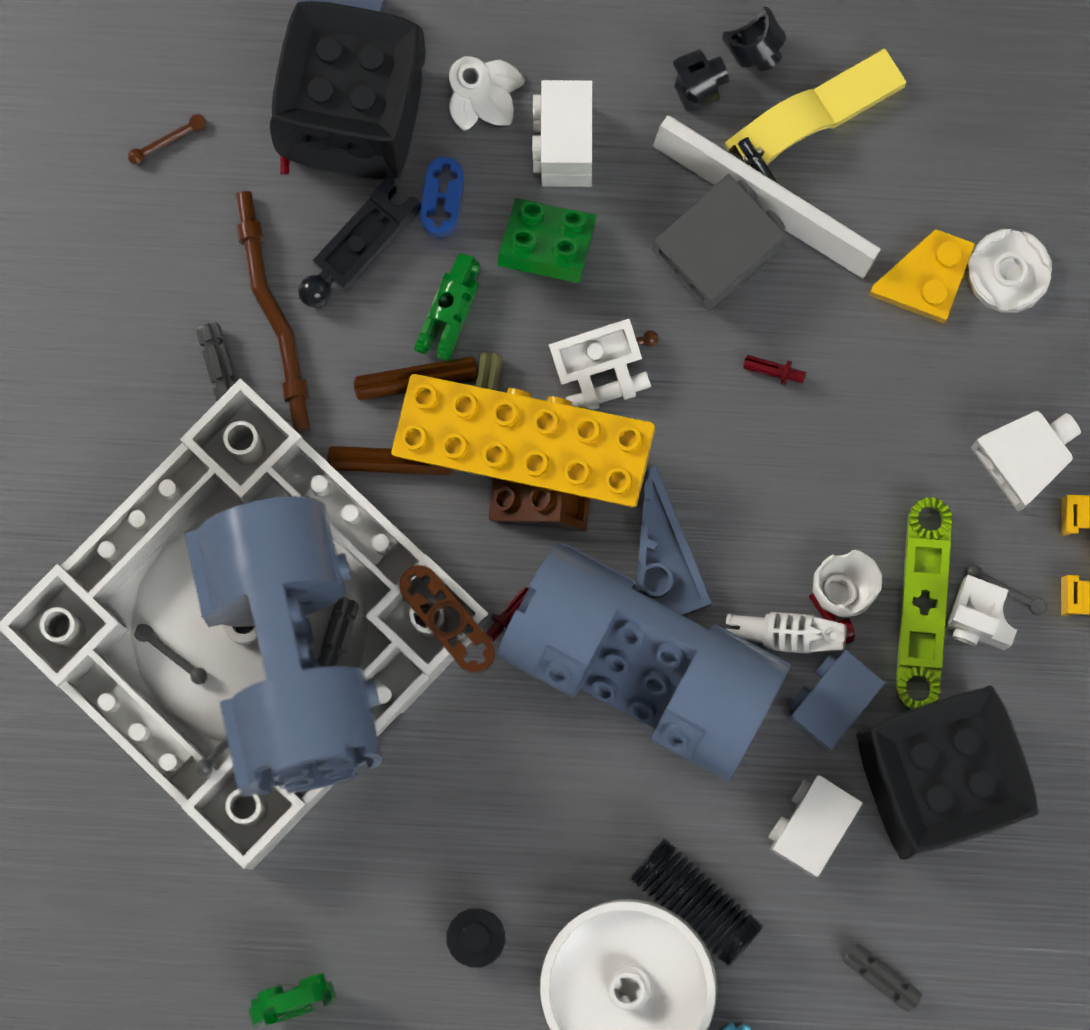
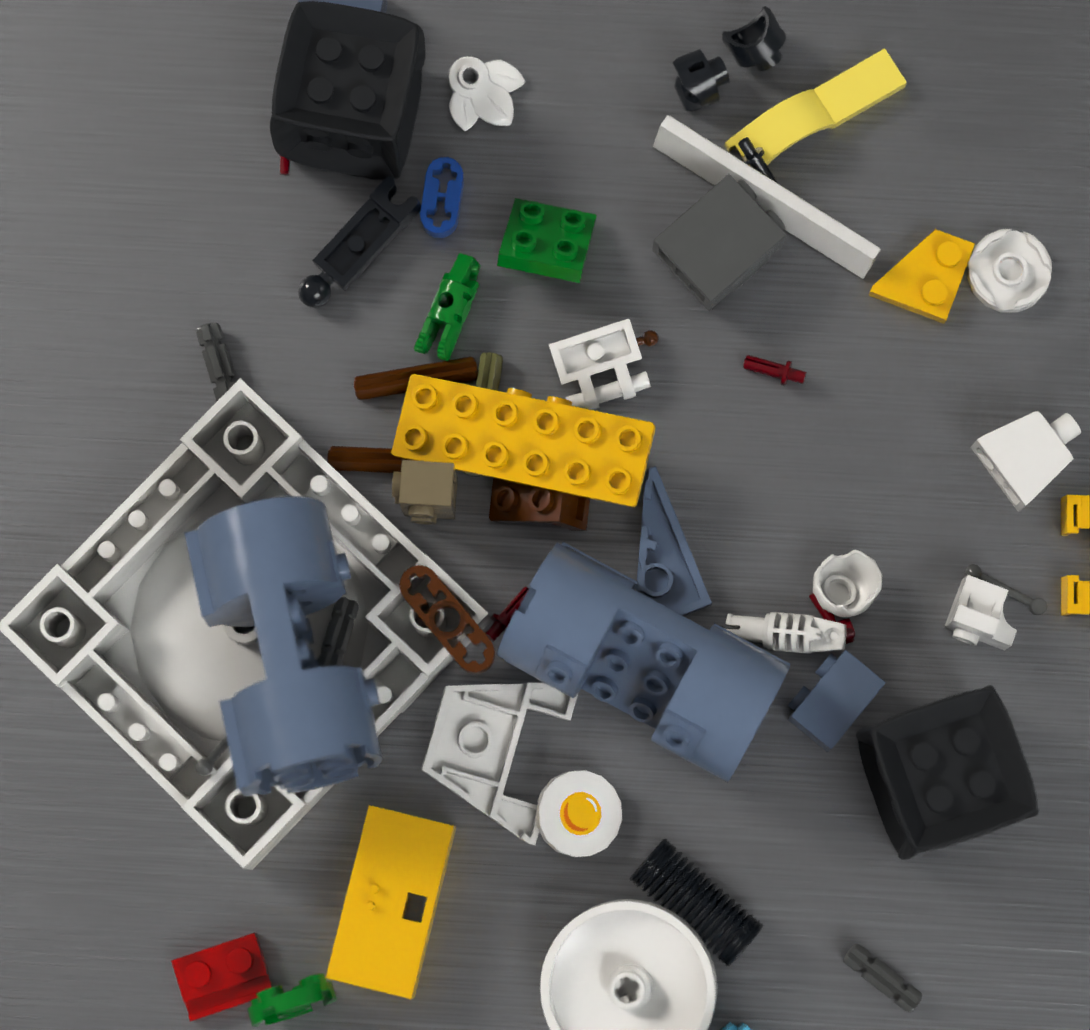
reddish brown hinge [128,114,206,165] -> none
dark grey hinge [134,624,207,685] -> none
reddish brown bar [235,191,310,433] -> none
black piece [447,908,506,968] -> none
white piece [532,80,592,187] -> none
white piece [768,775,863,878] -> none
lime piece [895,497,952,710] -> none
none -> red plate [171,933,272,1022]
none -> yellow brick [326,805,456,999]
none -> dark tan brick [392,460,458,525]
none -> white wing [421,682,578,846]
none -> white tile [536,770,622,857]

